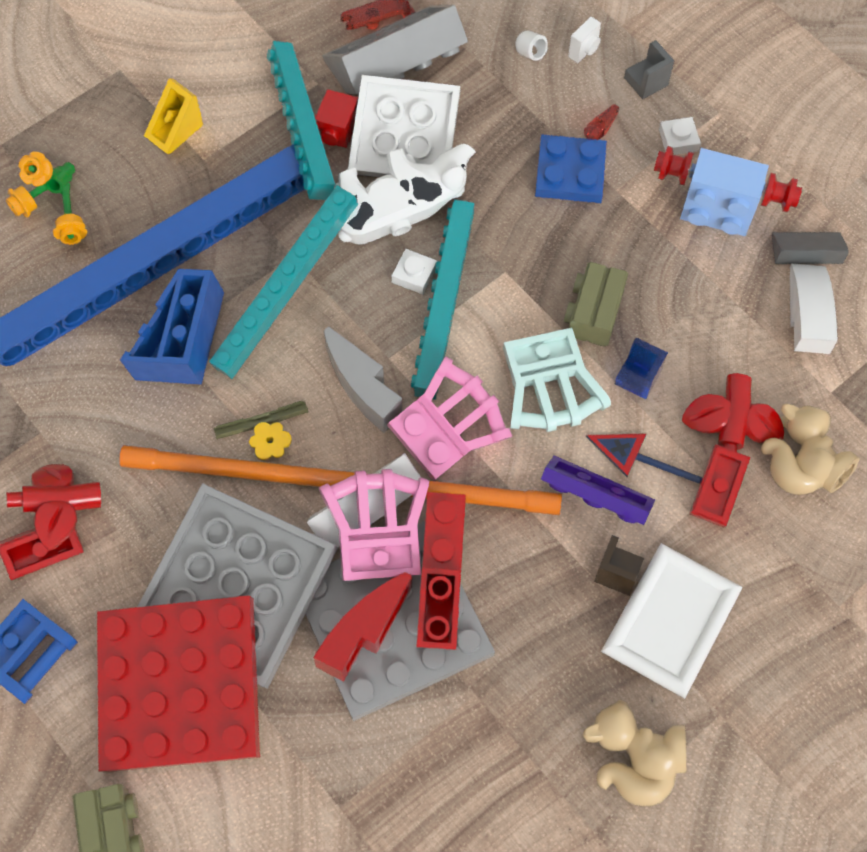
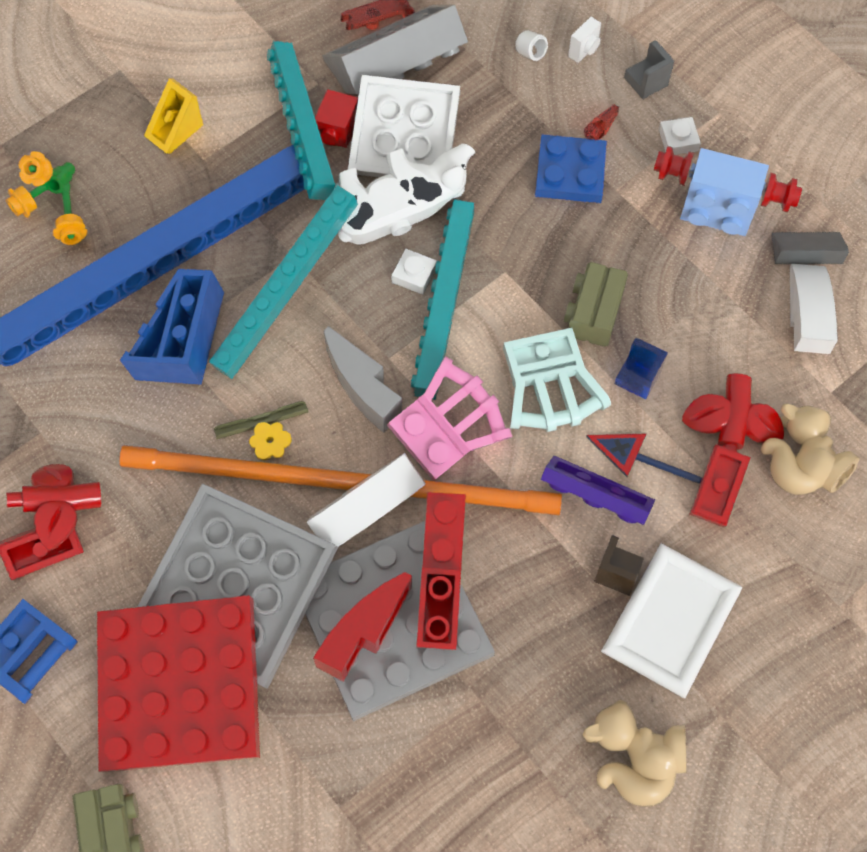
bright pink plate [319,469,429,581] -> none

